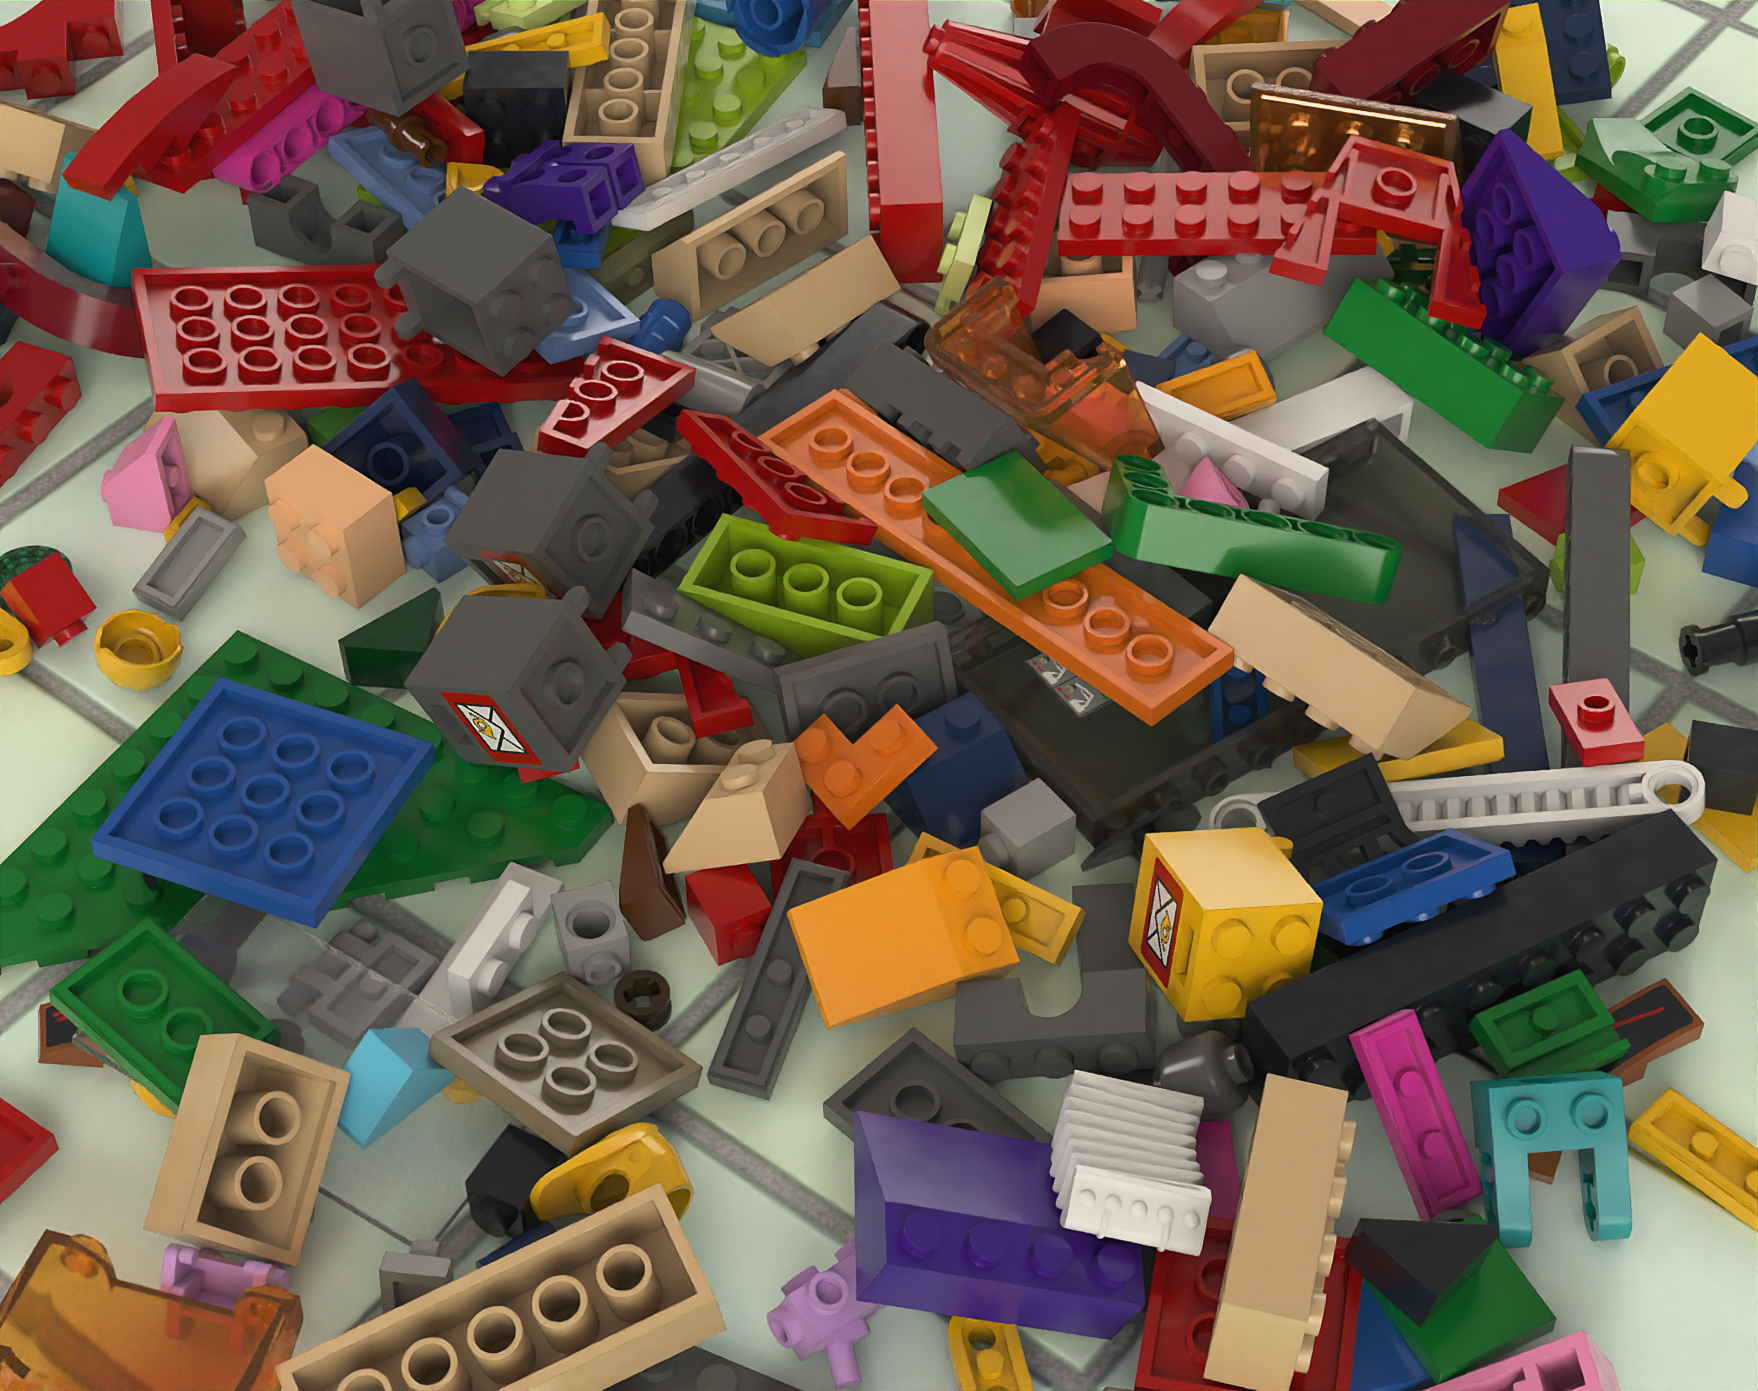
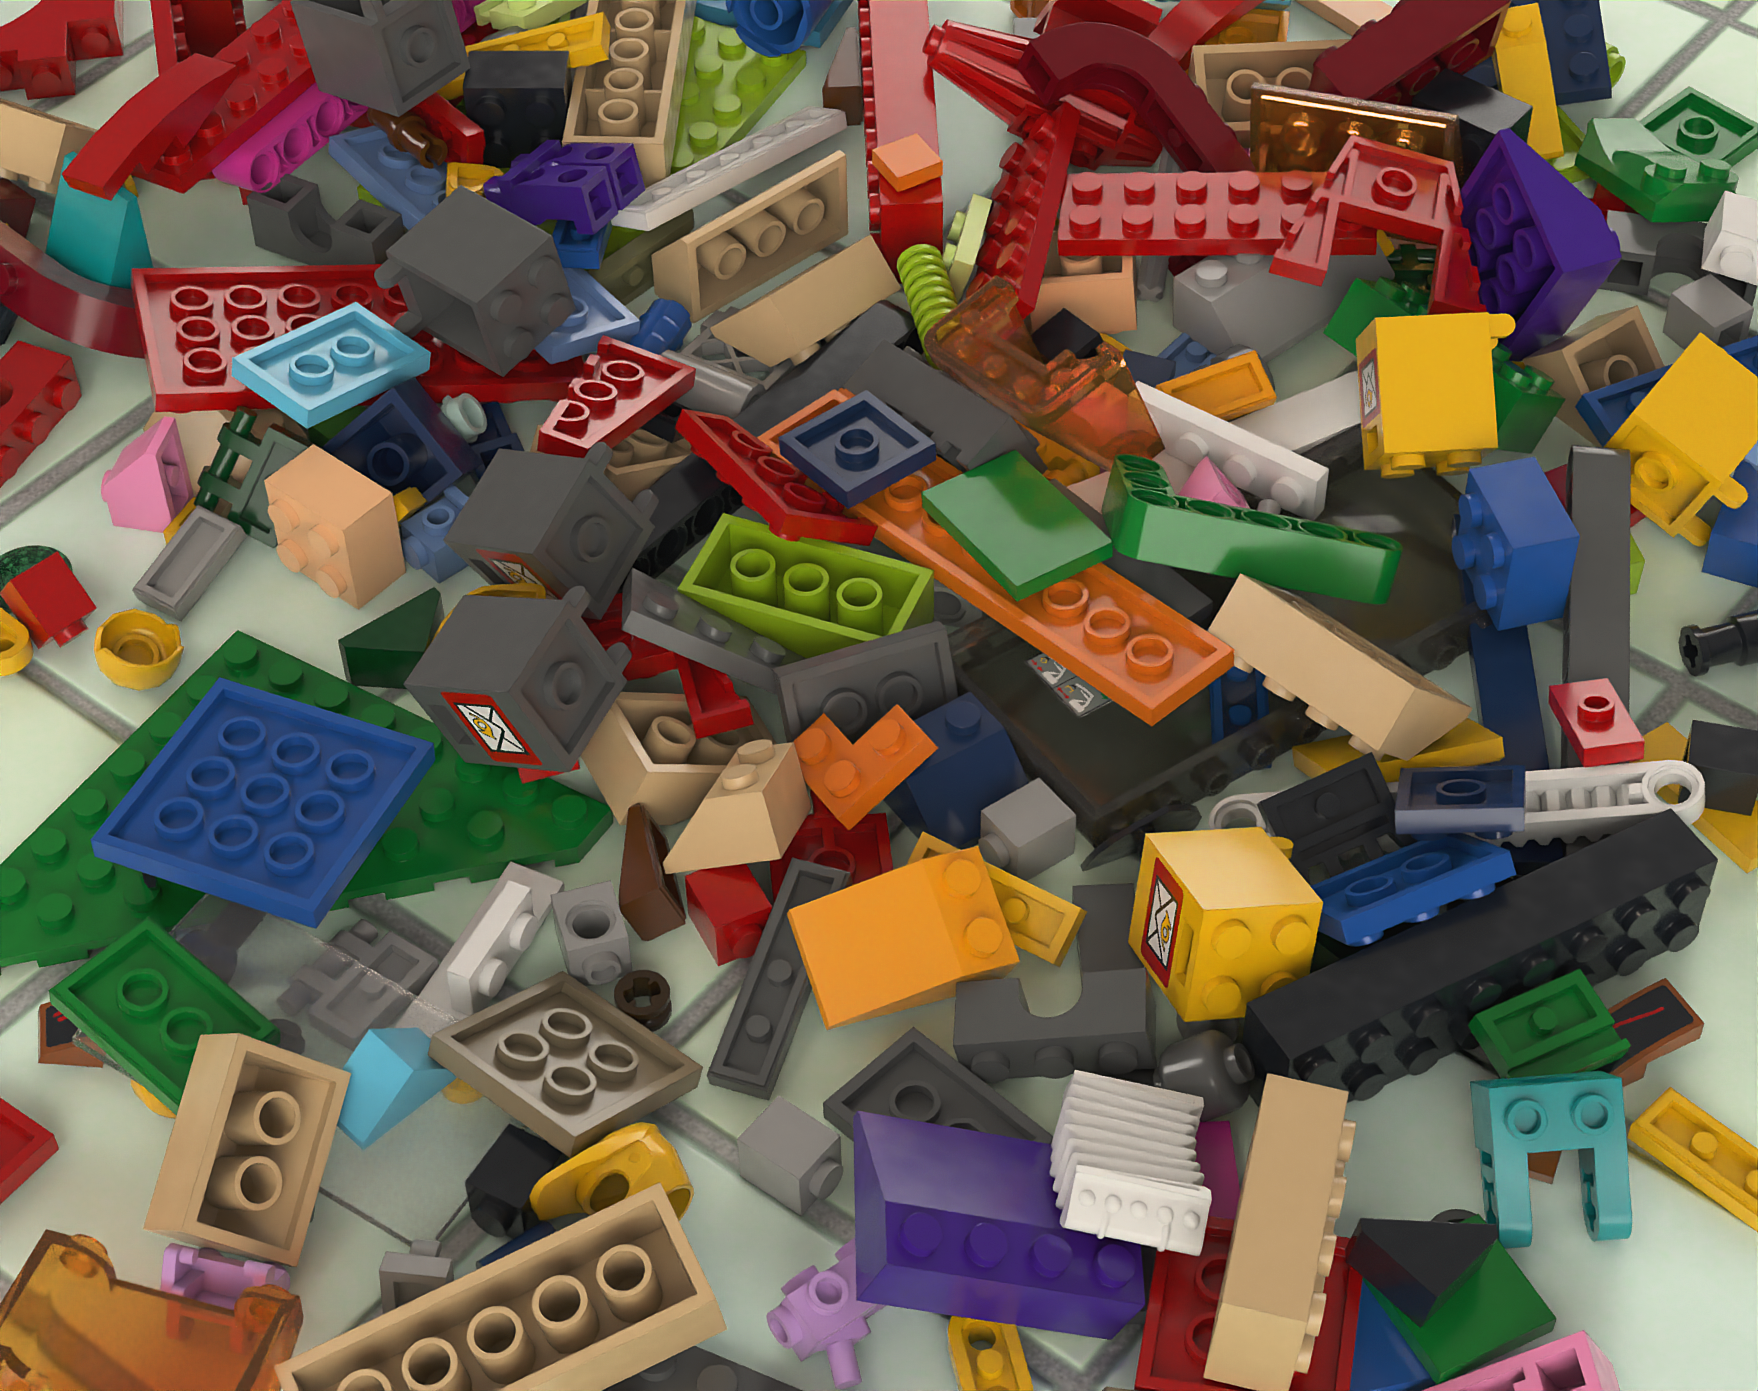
dark pink tile [1348,1009,1483,1221] -> none
none -> dark green plate [194,405,324,548]
none -> medium azure plate [232,302,431,429]
none -> light aqua plate [440,393,487,443]
none -> light grey brick [737,1095,843,1216]
none -> dark blue plate [779,390,936,509]
none -> orange tile [872,133,943,192]
none -> lime piece [896,244,973,371]
none -> yellow container [1356,312,1515,479]
none -> dark blue plate [1395,765,1526,841]
none -> blue brick [1452,456,1580,631]

